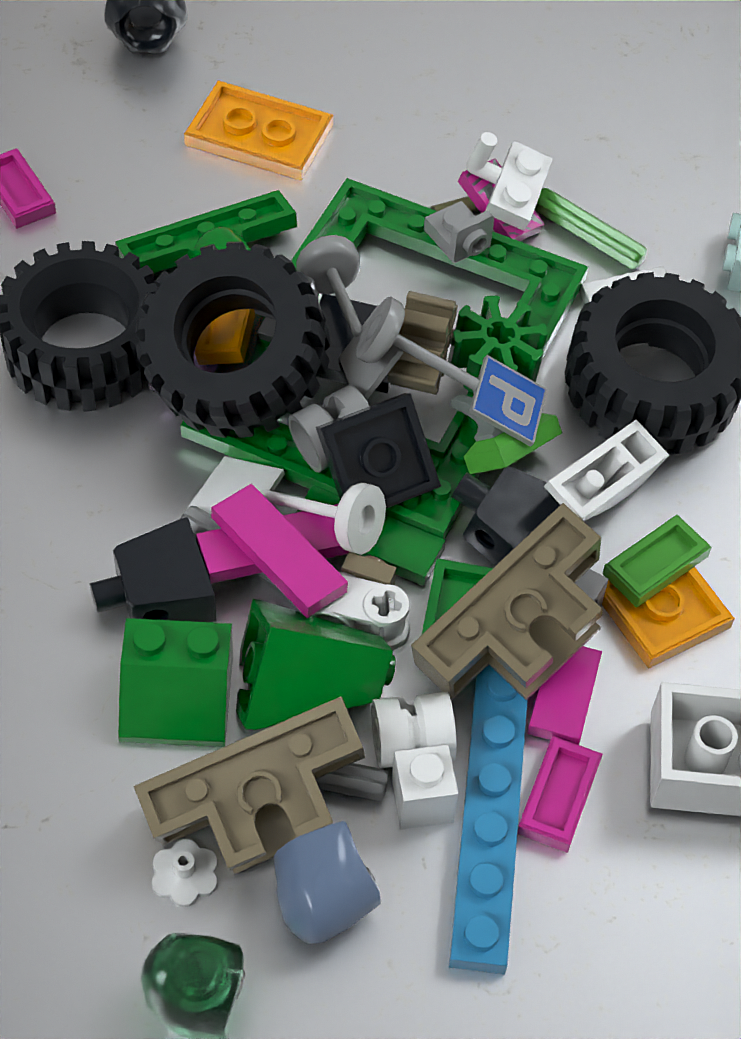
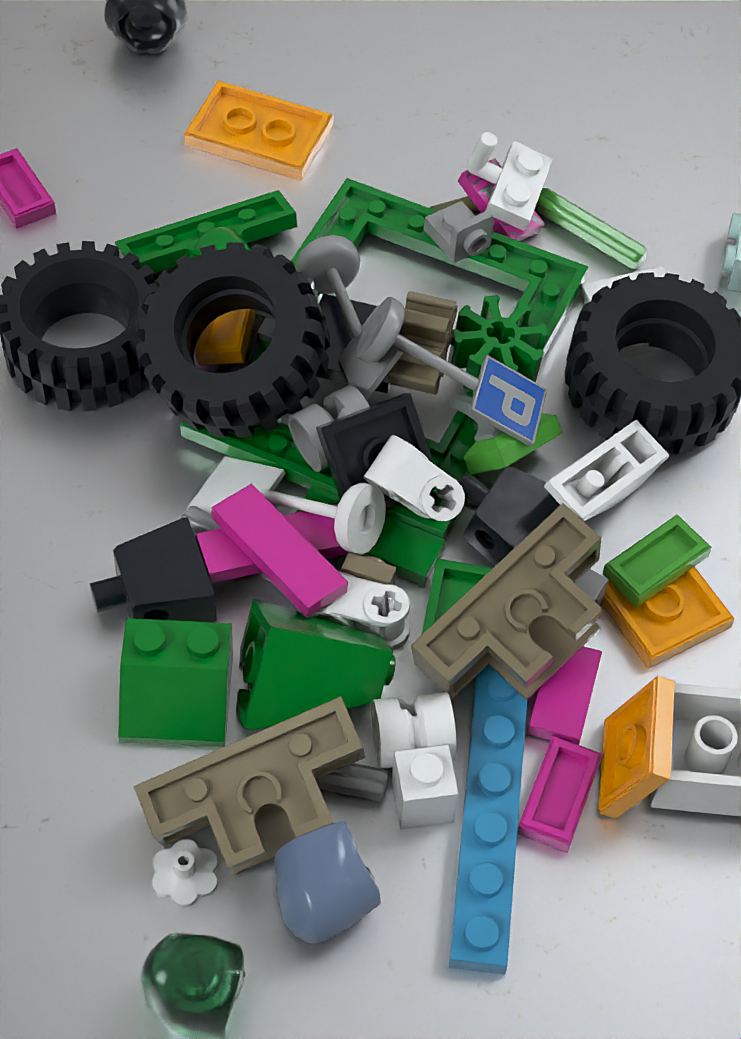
none -> white piece [363,435,465,521]
none -> light orange tile [598,676,675,819]

